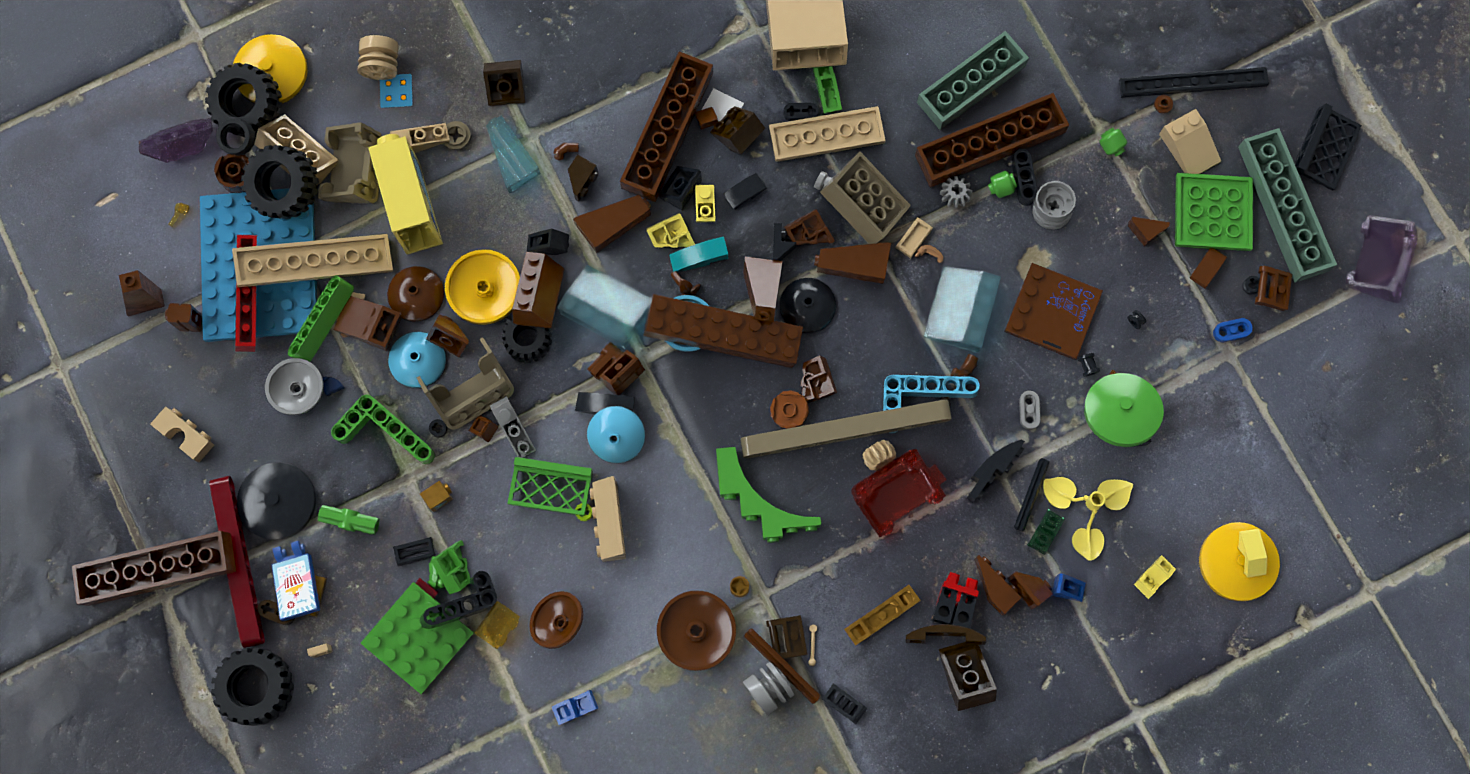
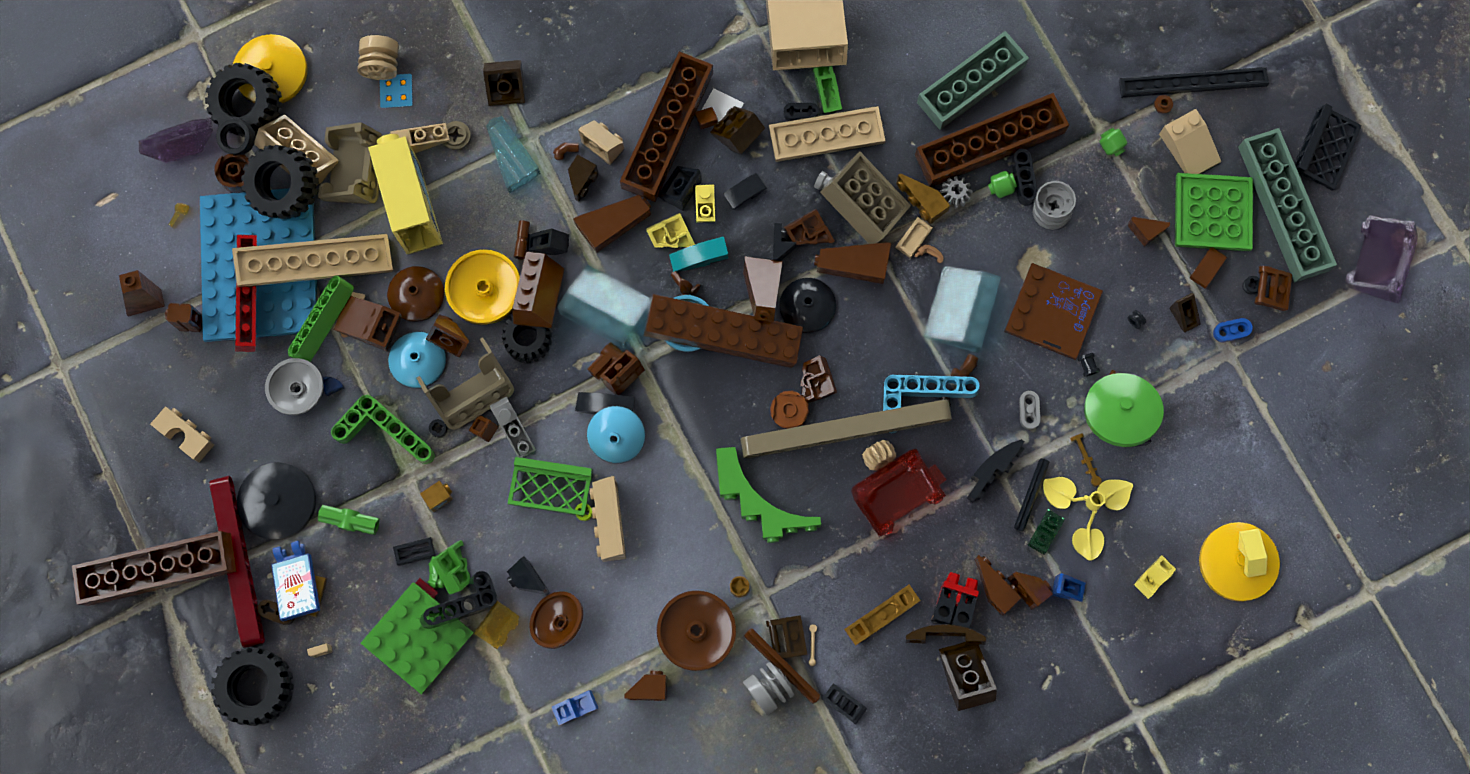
none -> black slope [507,556,550,595]
none -> reddish brown piece [514,220,530,260]
none -> tan slope [578,120,624,165]
none -> reddish brown slope [624,671,667,701]
none -> pearl gold slope [897,173,950,224]
none -> pearl gold piece [1070,433,1102,486]
none -> dark brown slope [1169,293,1201,333]

